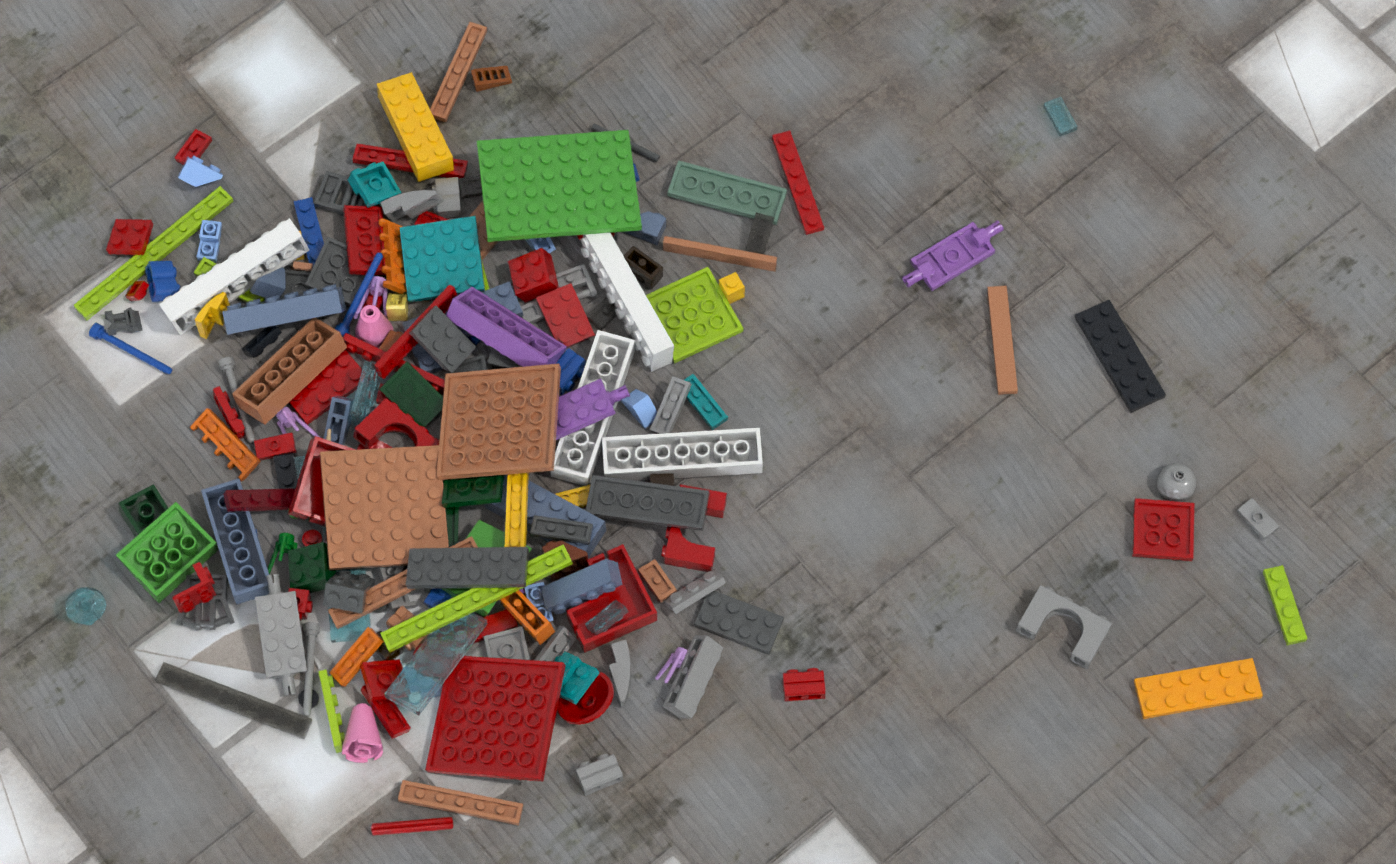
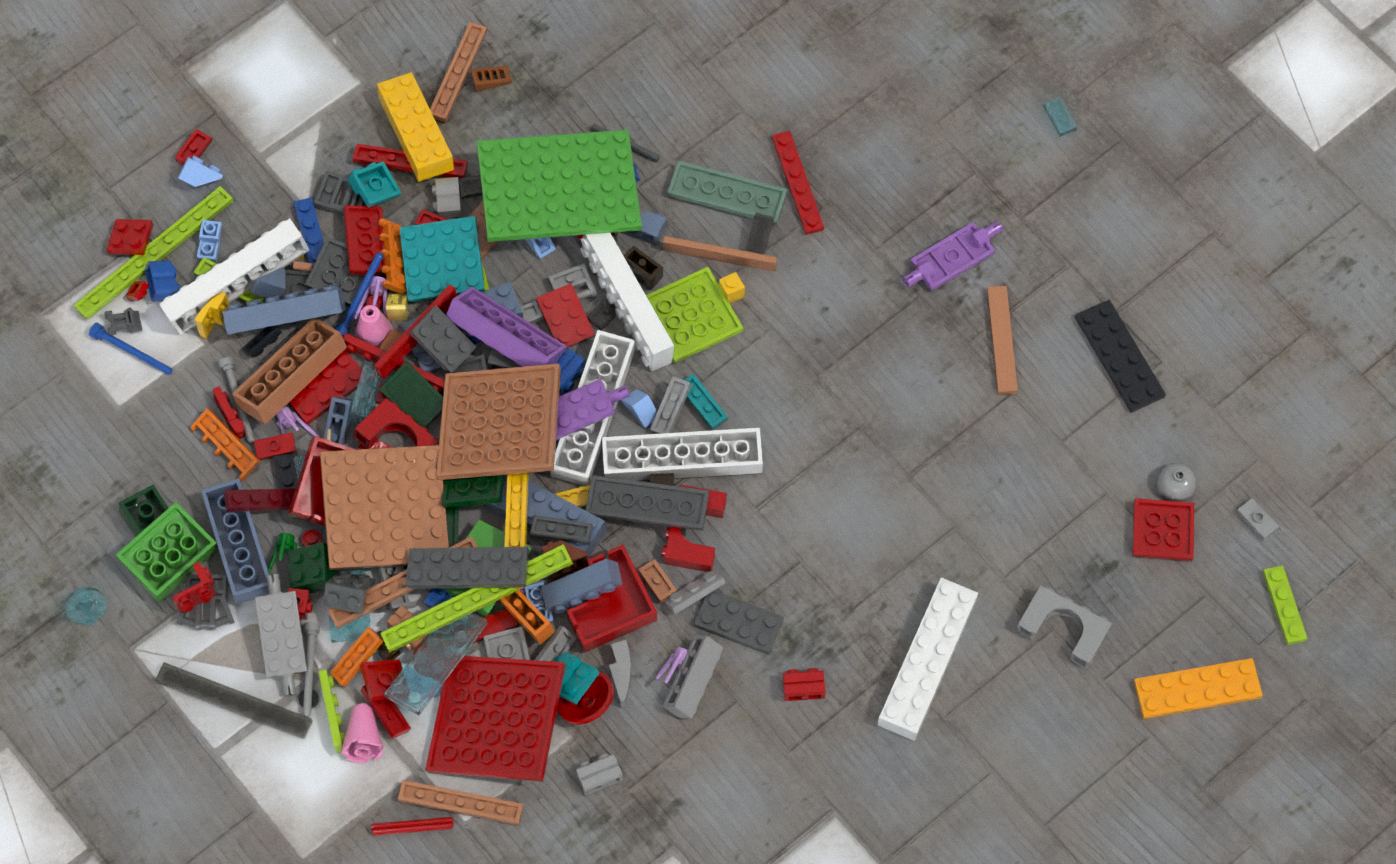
light grey slope [380,190,444,222] -> none
red brick [508,248,559,303] -> none
clear light blue plate [585,600,629,635] -> none
none -> white brick [878,578,978,741]

